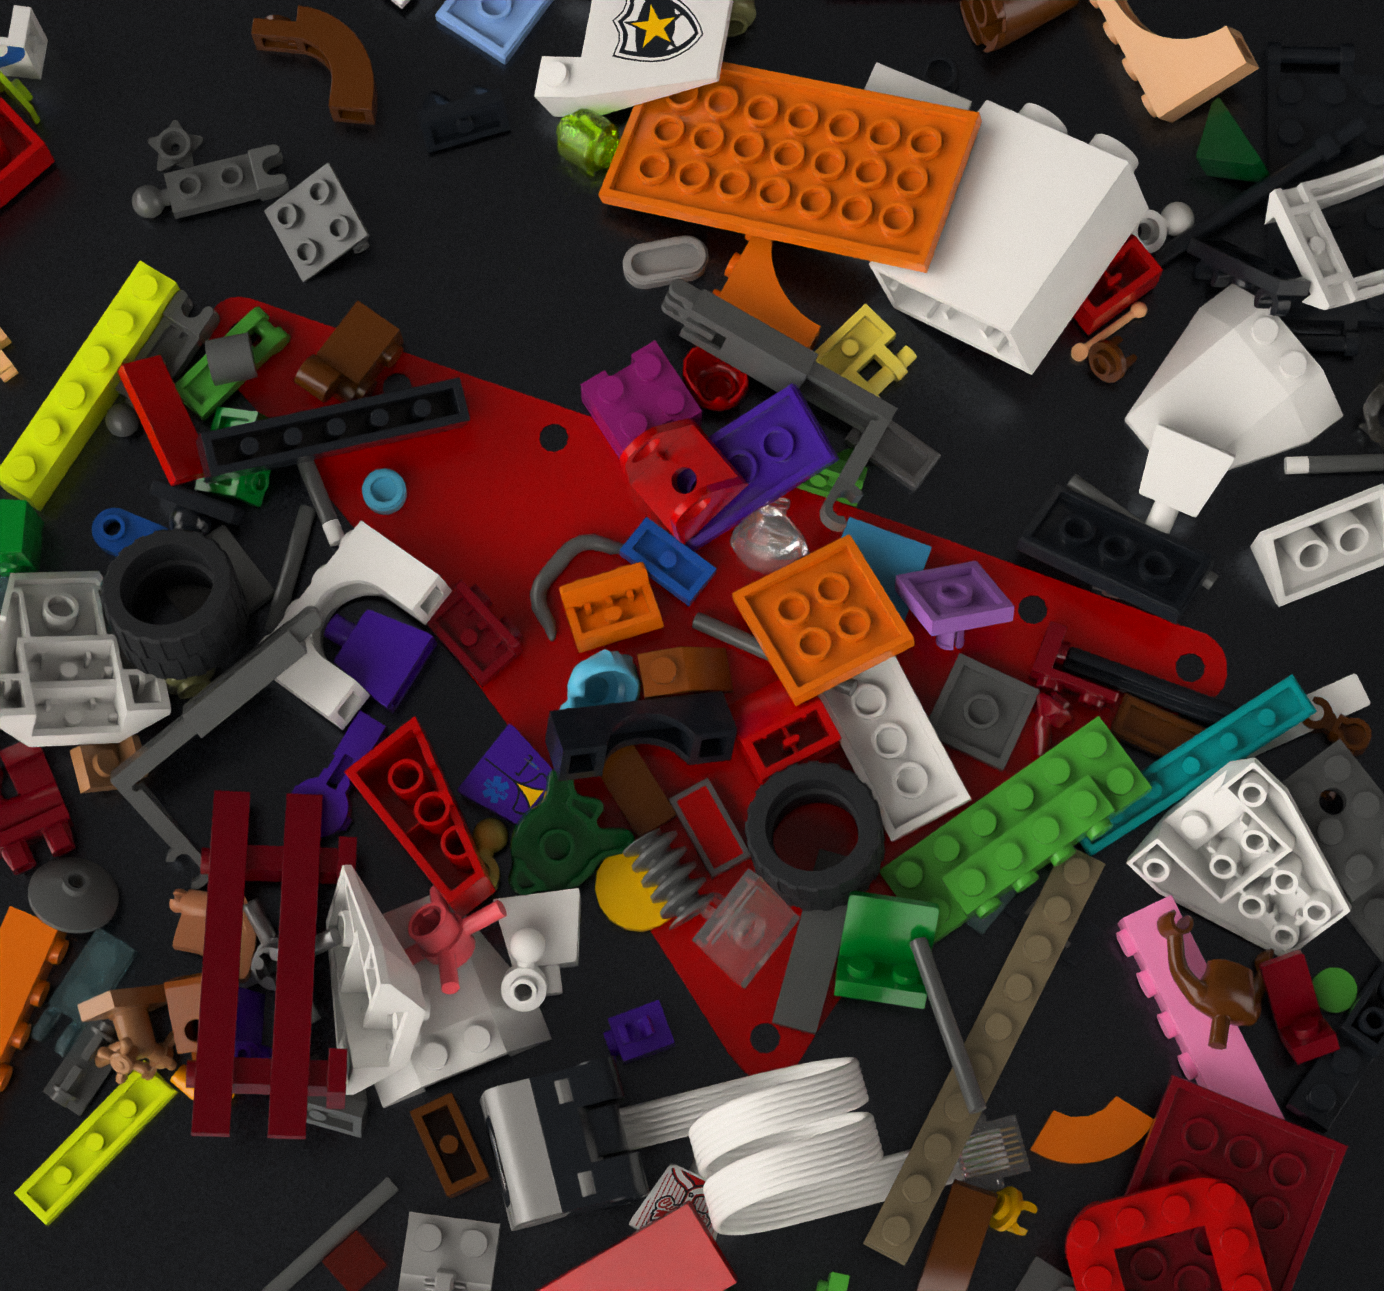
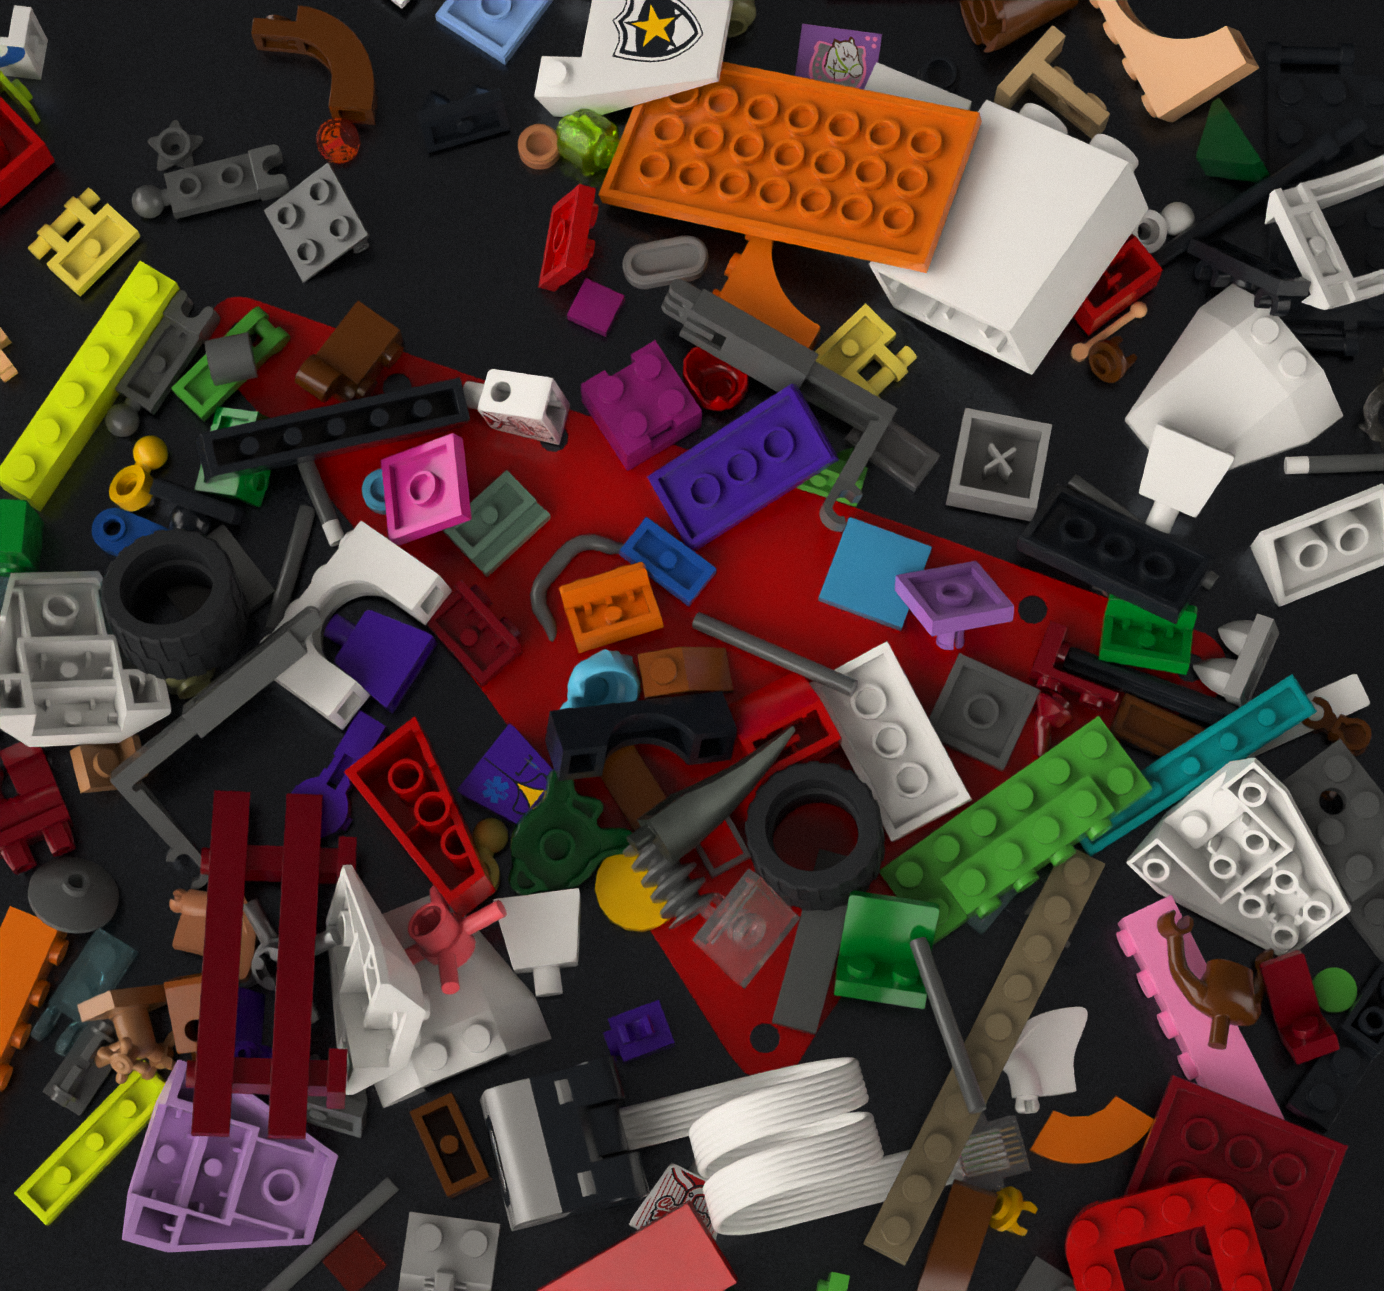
red tile [117,355,204,487] -> none
white plate [501,927,548,1012] -> none
red hose [620,418,749,544] -> none
clear piece [730,498,810,574] -> none
orange plate [732,534,915,706] -> none
none -> light yellow plate [27,187,141,297]
none -> yellow plate [109,435,168,512]
none -> lavender wedge [122,1060,338,1253]
none -> clear red tile [316,118,360,164]
none -> dark pink tile [381,433,472,545]
none -> sand green plate [443,470,551,577]
none -> white torso [463,369,570,445]
none -> nougat tile [518,124,561,170]
none -> red hinge [538,184,598,292]
none -> magenta tile [567,278,625,337]
none -> pearl dark grey piece [627,726,795,865]
none -> sticker [795,24,882,89]
none -> light grey brick [945,408,1052,521]
none -> tan bracket [994,25,1110,139]
none -> white arm [1003,1007,1088,1114]
none -> green bracket [1098,594,1198,675]
none -> light grey tile [1193,613,1279,707]

